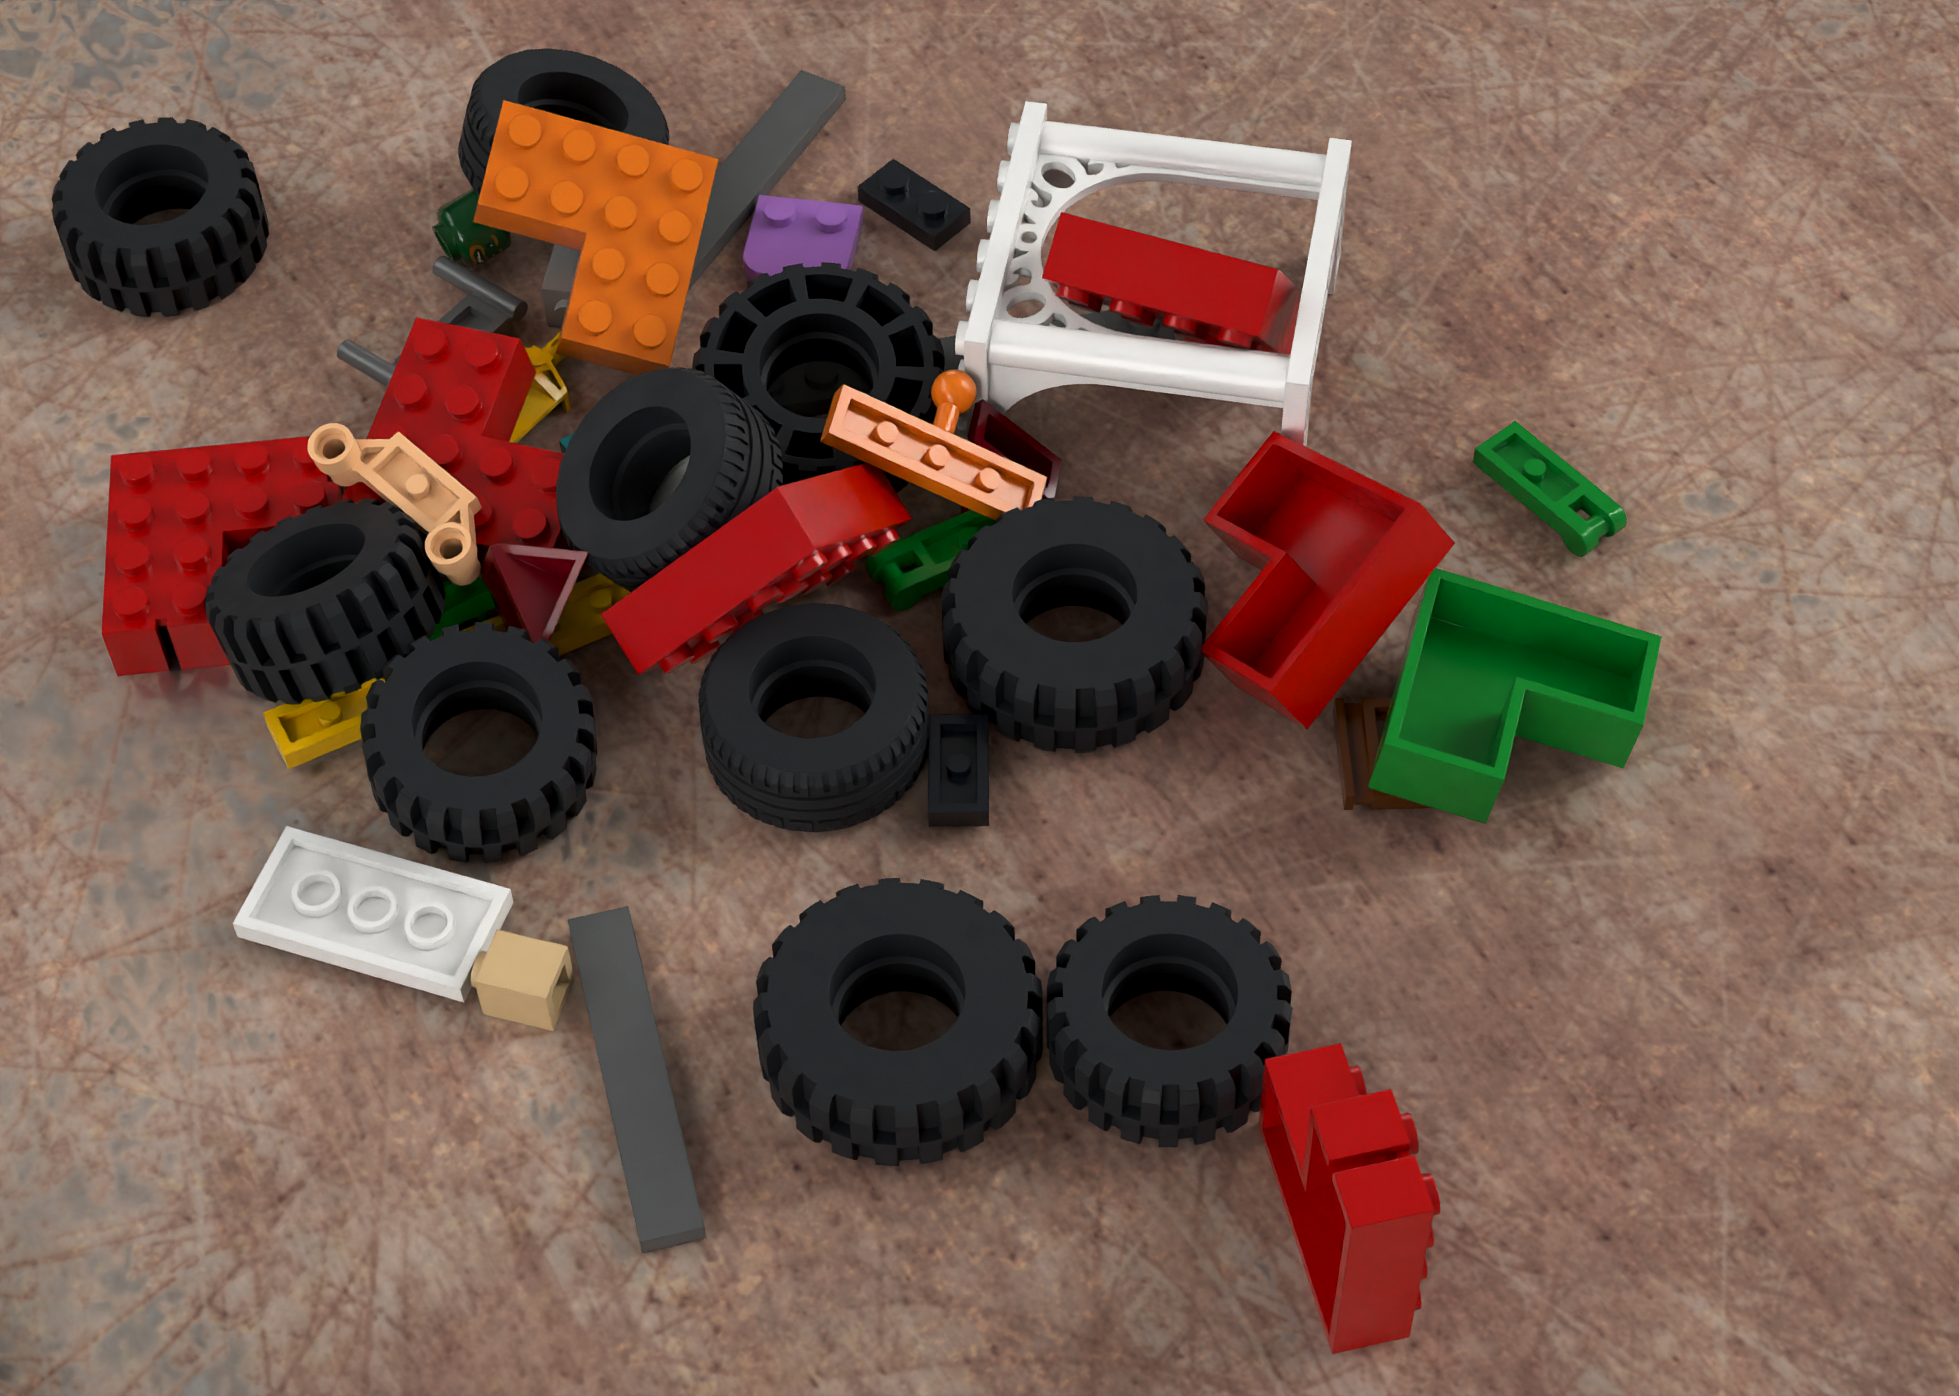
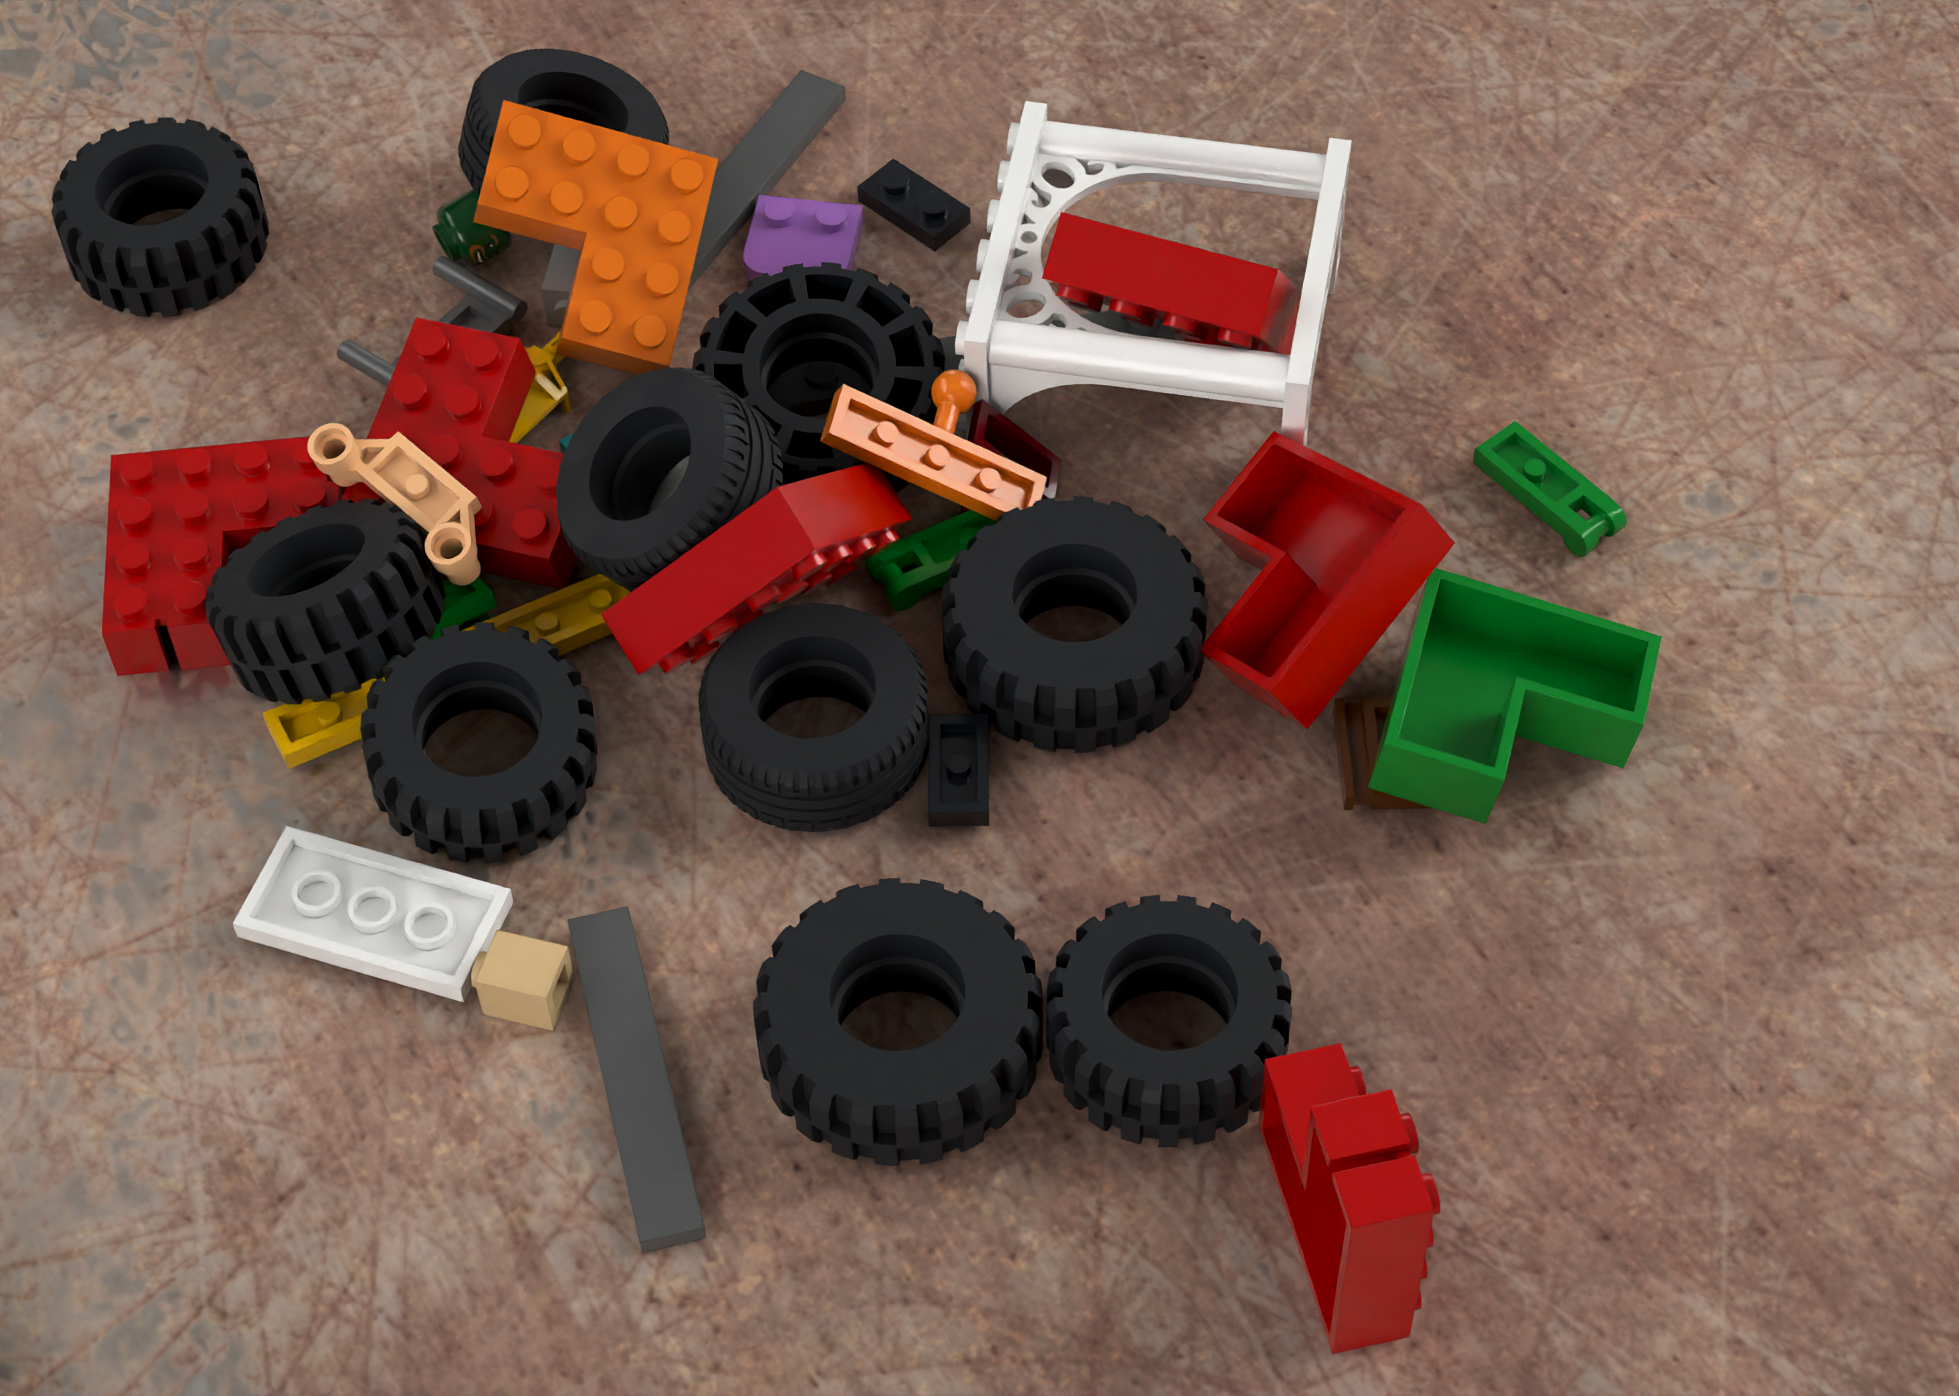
dark red slope [480,543,589,644] -> none

